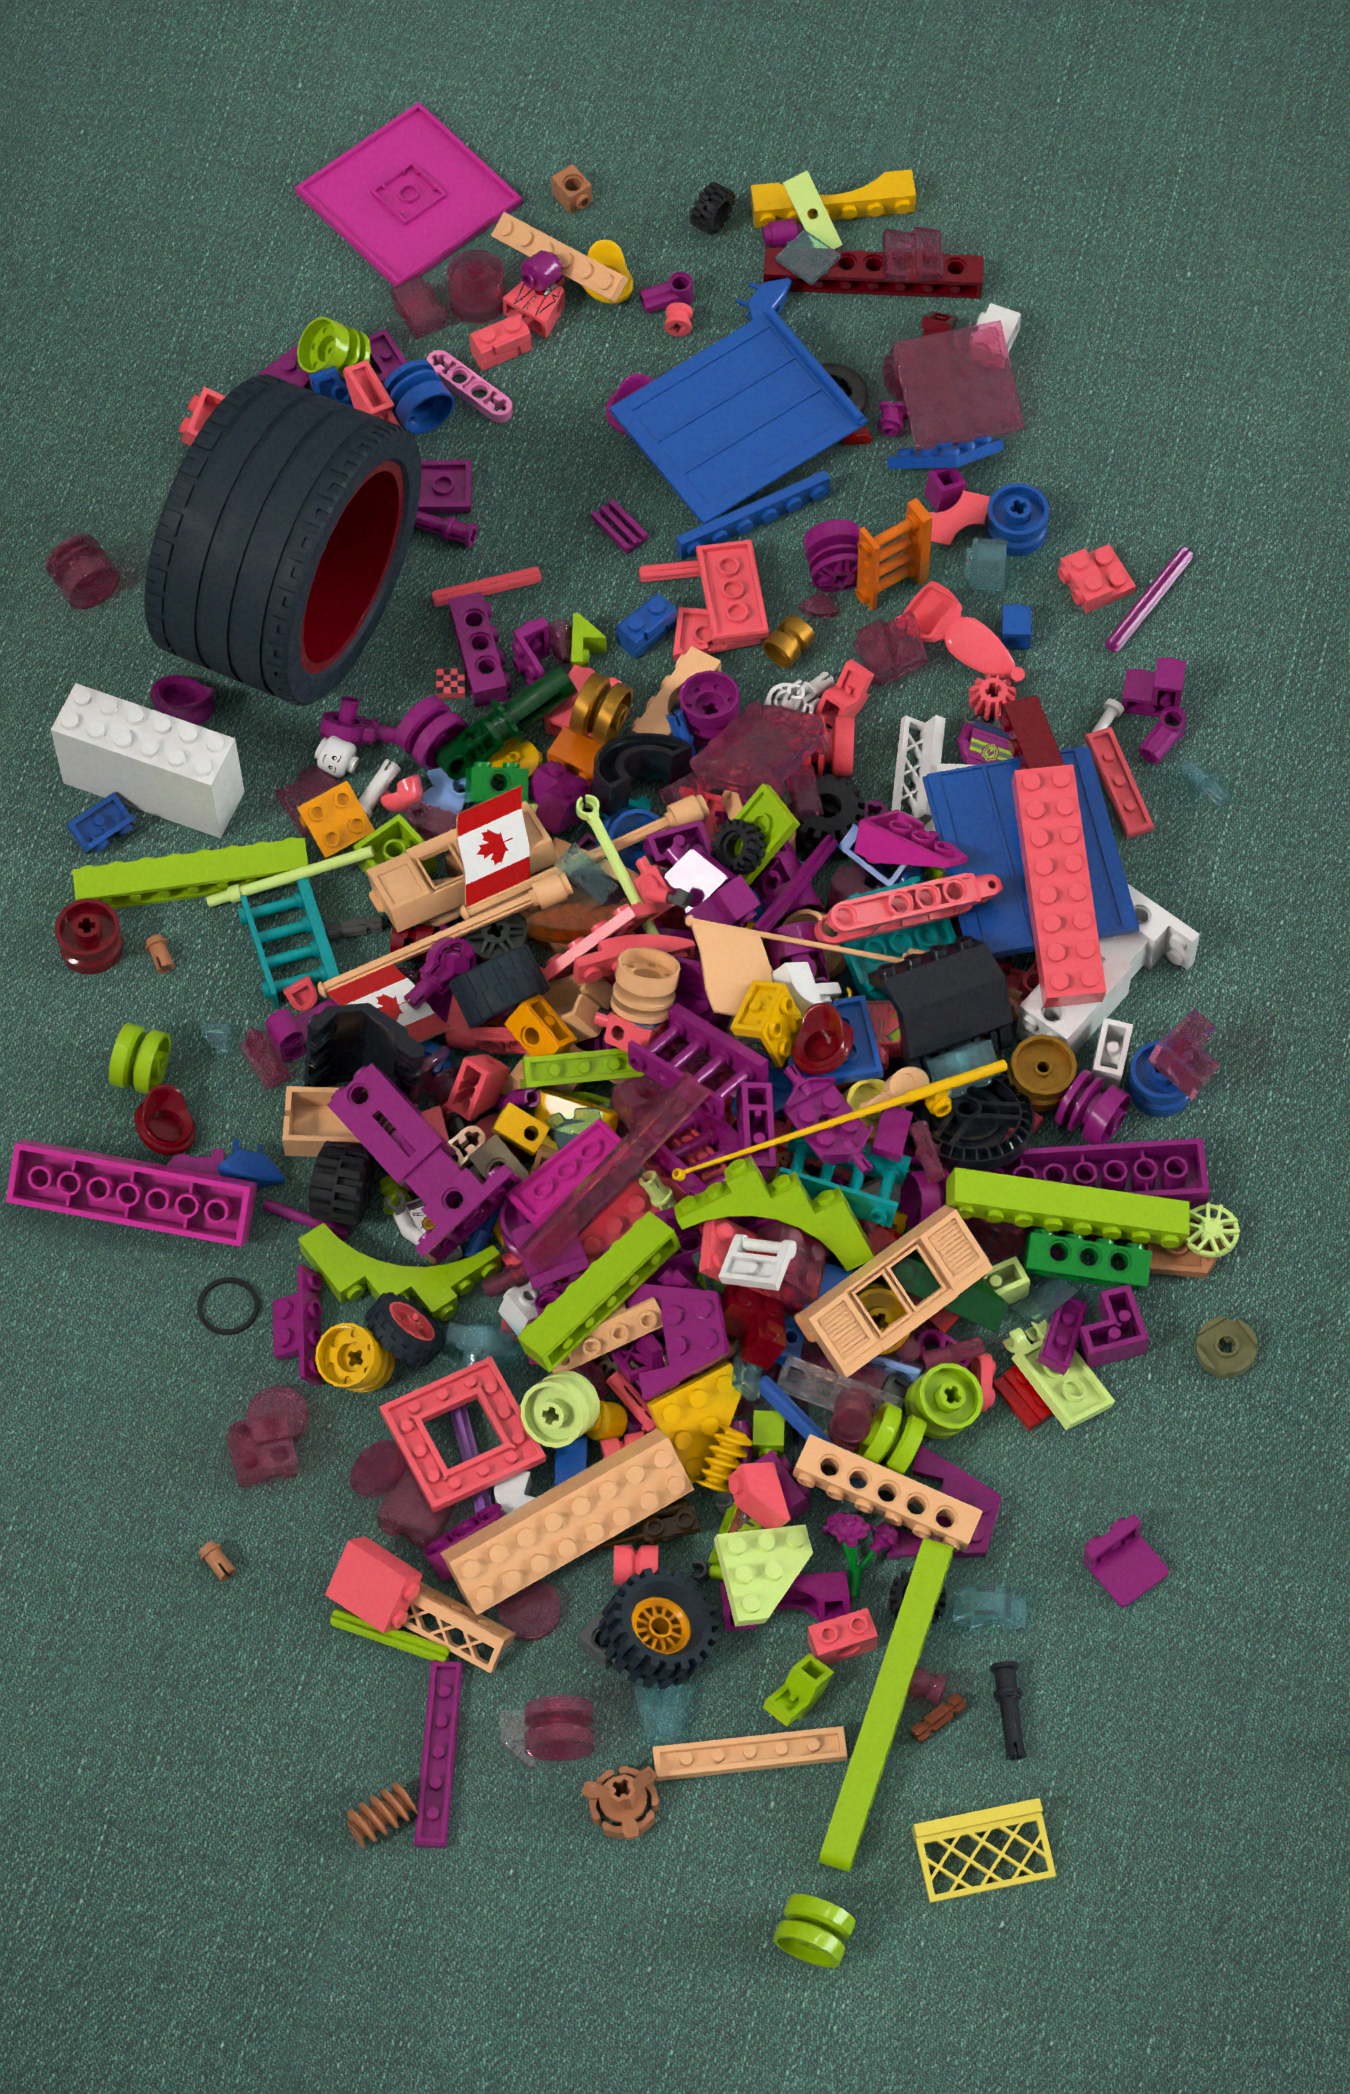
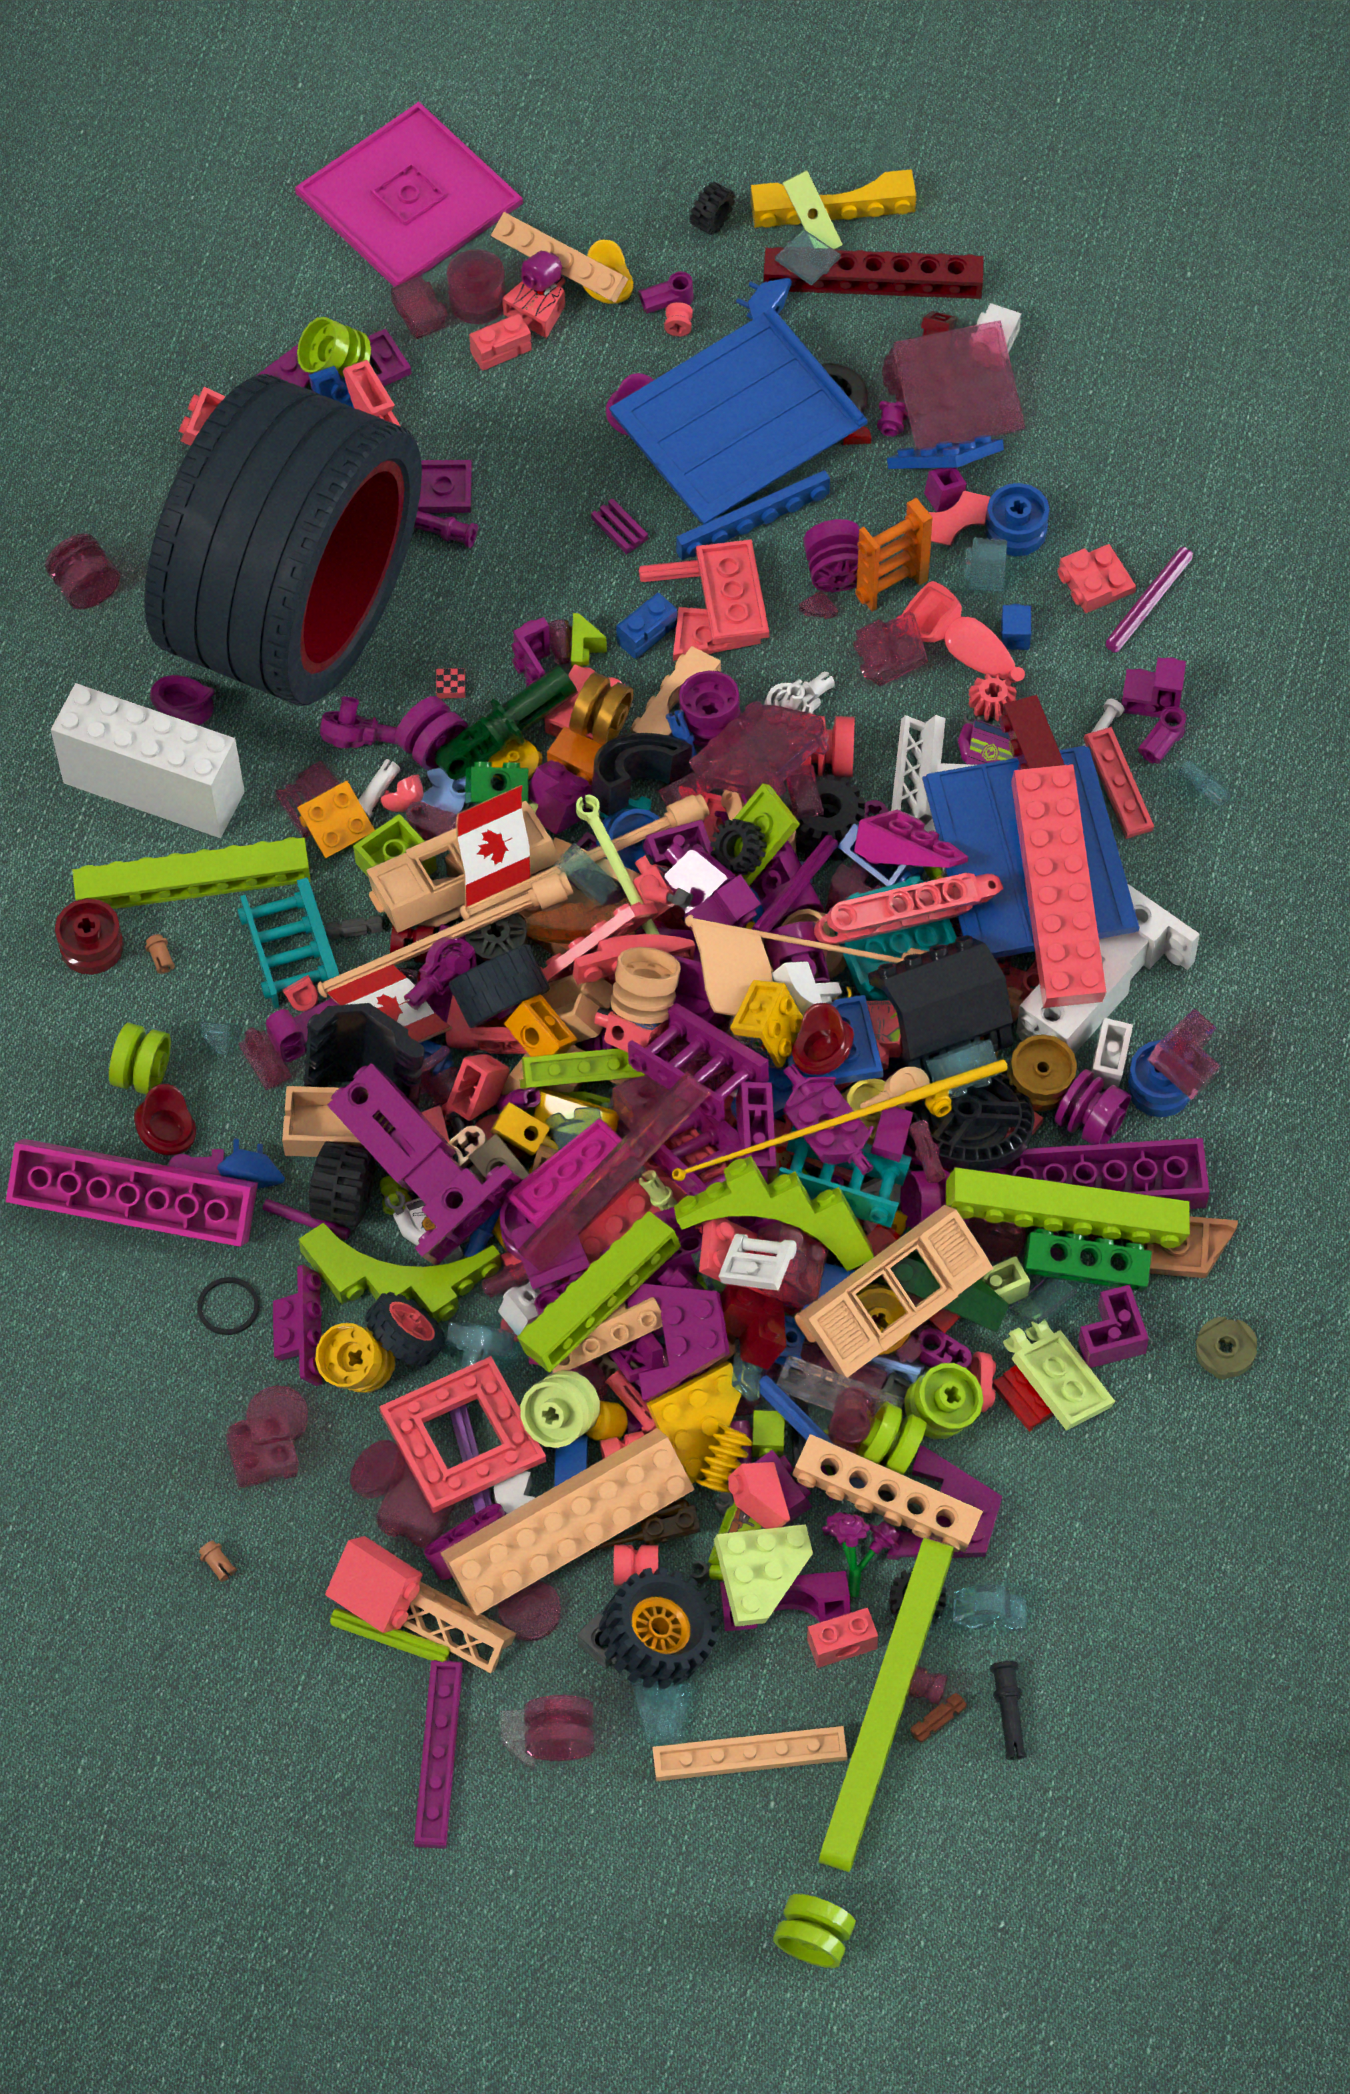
blue bracket [66,792,137,854] -> none
yellowish green bar [206,846,375,907] -> none
white head [314,736,359,778] -> none
nougat piece [346,1782,418,1849] -> none
blue wheel [383,359,455,434] -> none
bright pink beam [427,350,513,423] -> none
coral axle [431,566,542,607] -> none
magenta brick [448,592,512,708] -> none
nougat brick [551,164,592,215] -> none
nougat piece [582,1766,660,1840] -> none
magenta brick [762,218,803,248] -> none
pearl gold wheel [762,615,816,669] -> none
lime brick [762,1653,834,1726] -> none
coral brick [814,659,874,727] -> none
clear pink slope [882,226,943,281] -> none
light yellow fence [912,1798,1056,1904] -> none
clear pink axle [922,1337,985,1371] -> none
magenta tile [1037,1291,1088,1375] -> none
magenta bracket [1082,1513,1169,1608] -> none
yellowish green wheel [1185,1203,1240,1258] -> none

